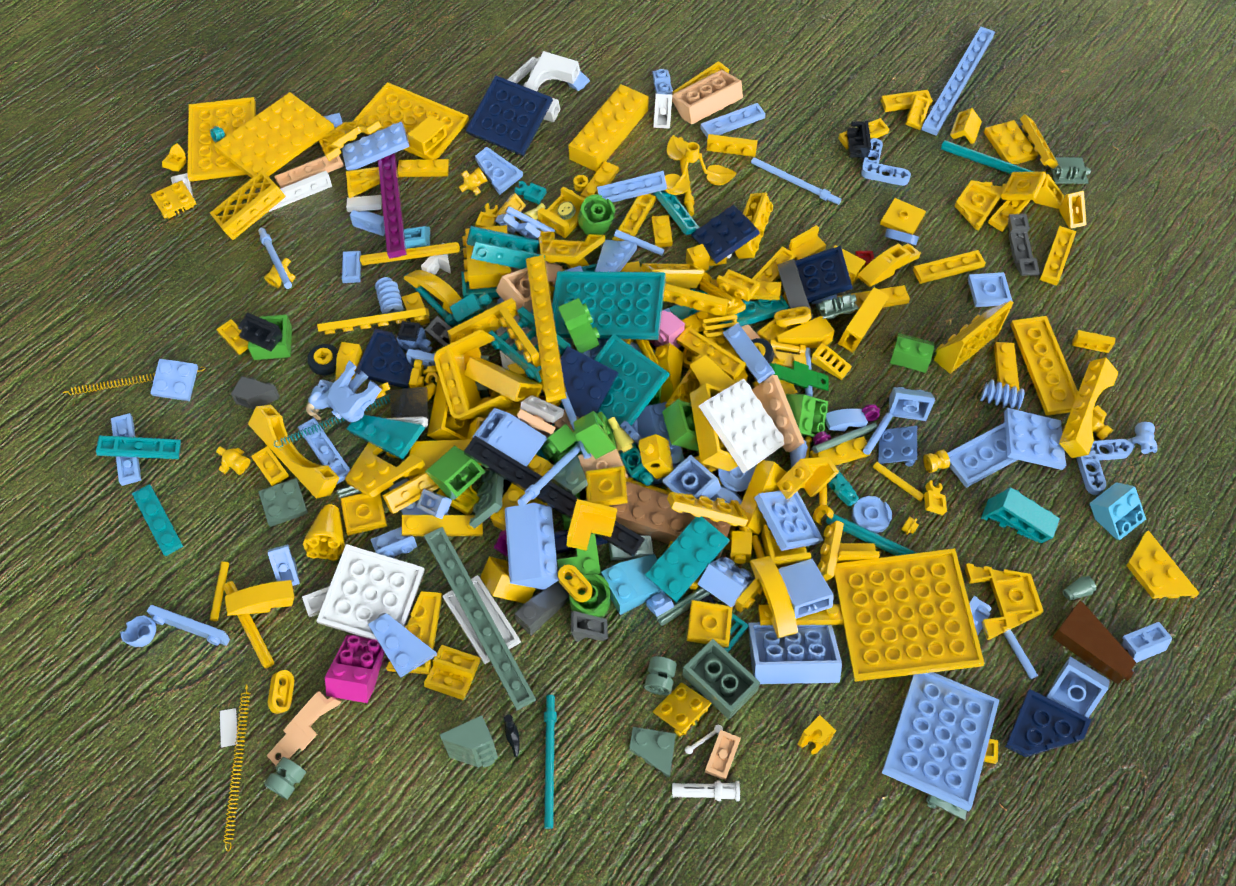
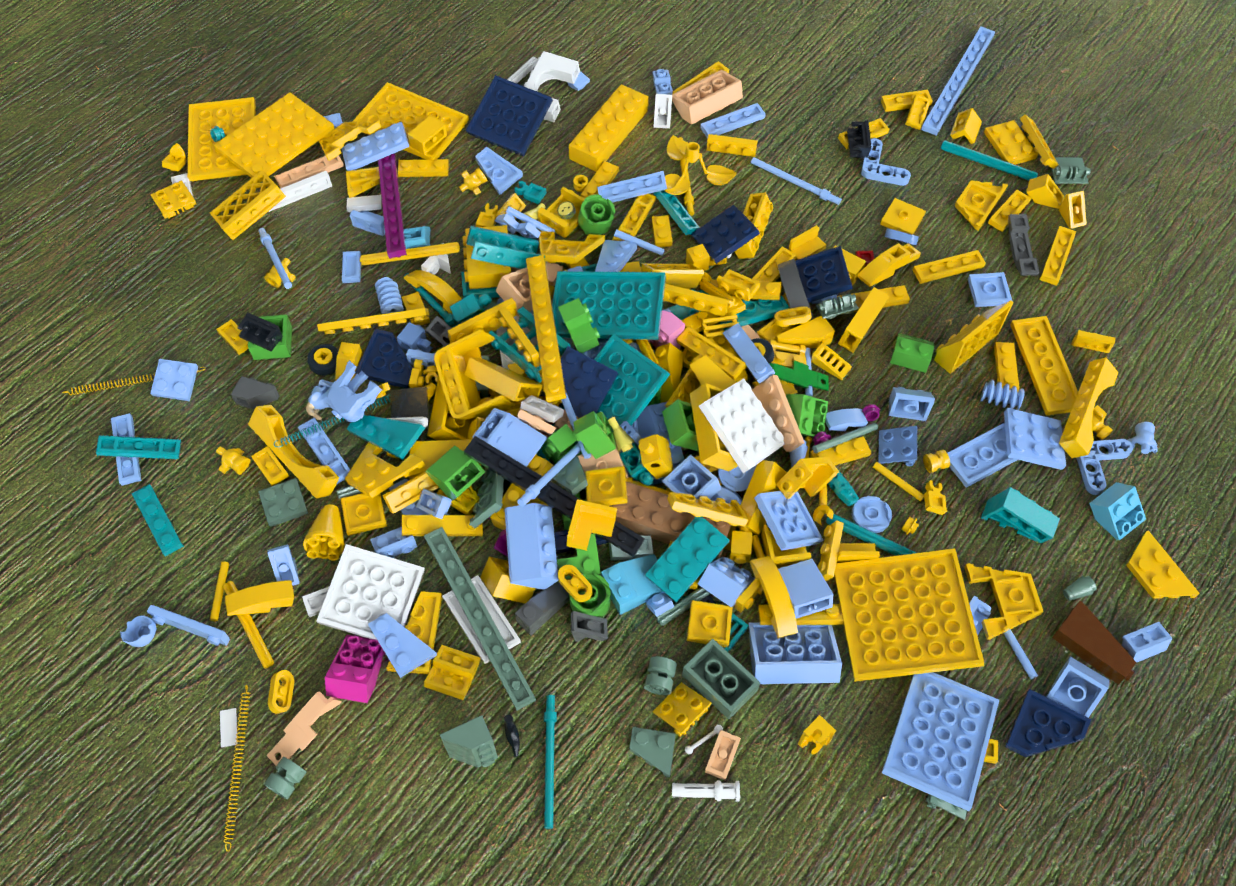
black tile [398,321,421,342] -> none
light blue bar [863,413,893,455] -> none
yellow plate [1001,172,1047,200] -> none

